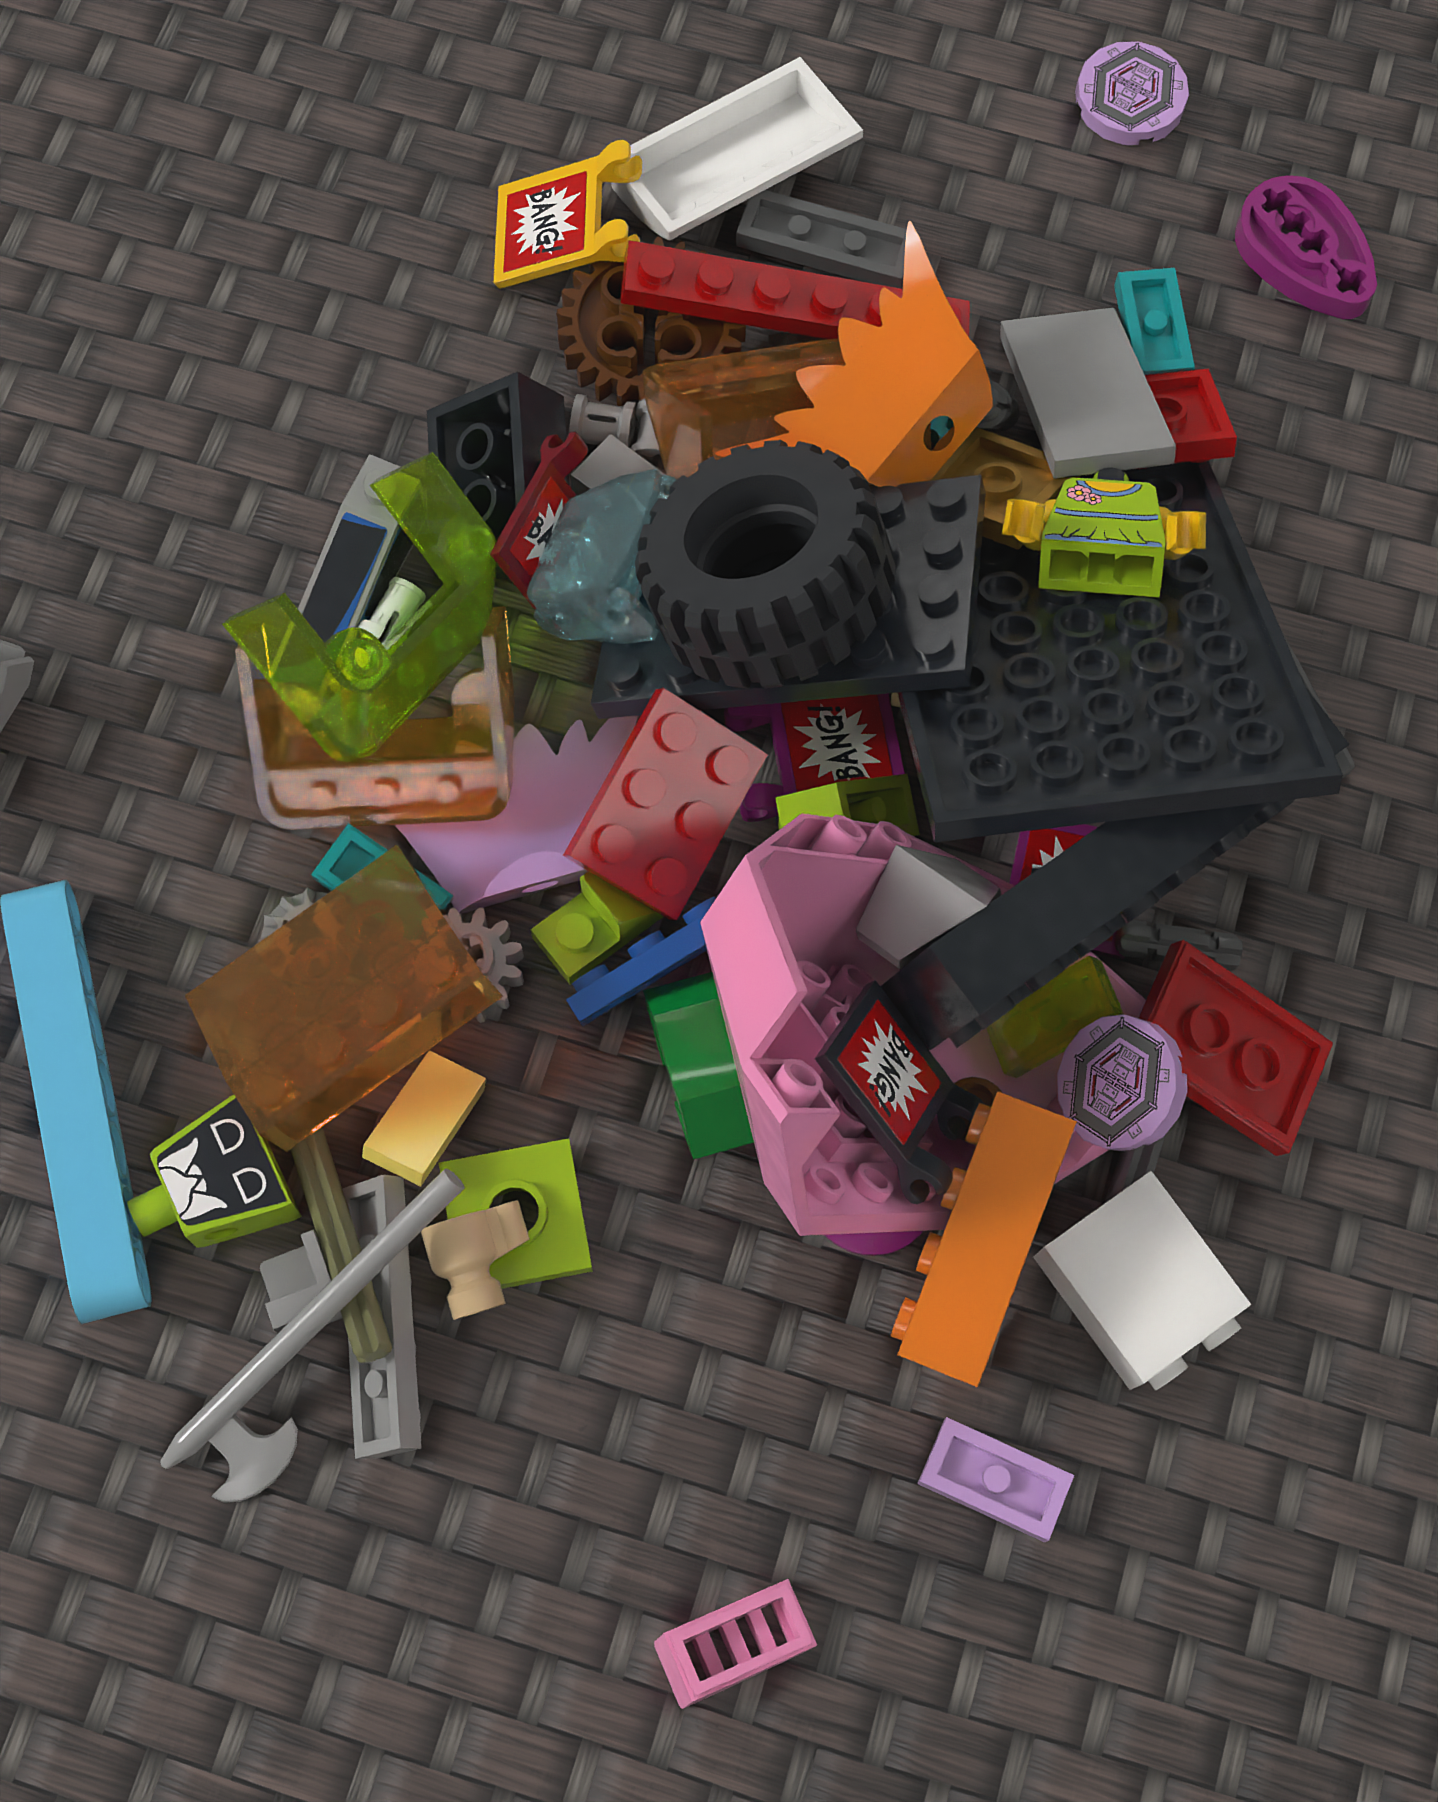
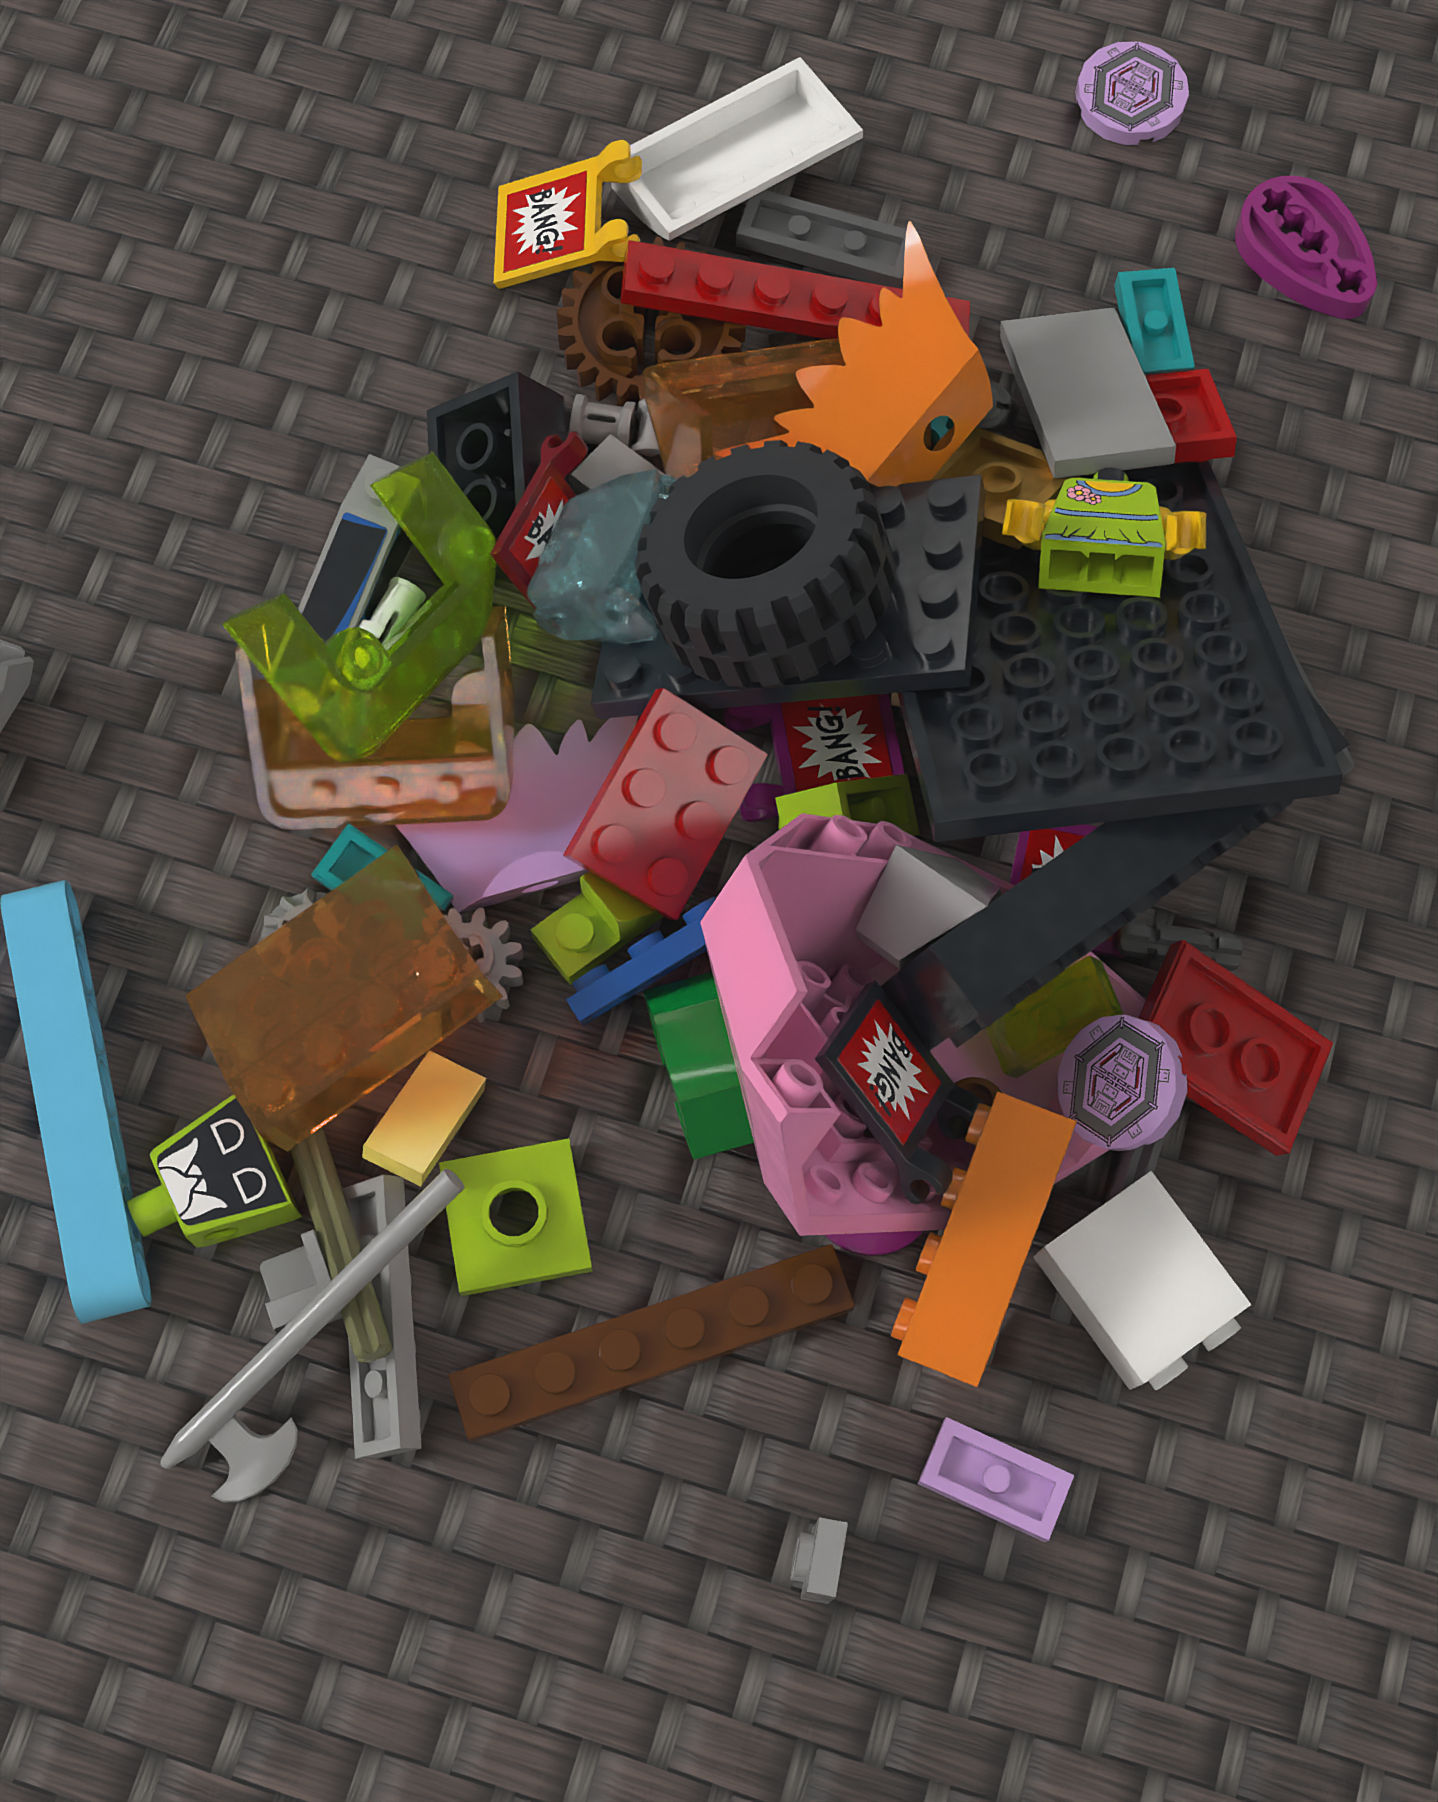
tan piece [421,1200,530,1320] -> none
bright pink slope [654,1579,817,1709] -> none
none -> reddish brown plate [448,1244,855,1443]
none -> light grey plate [790,1517,848,1604]

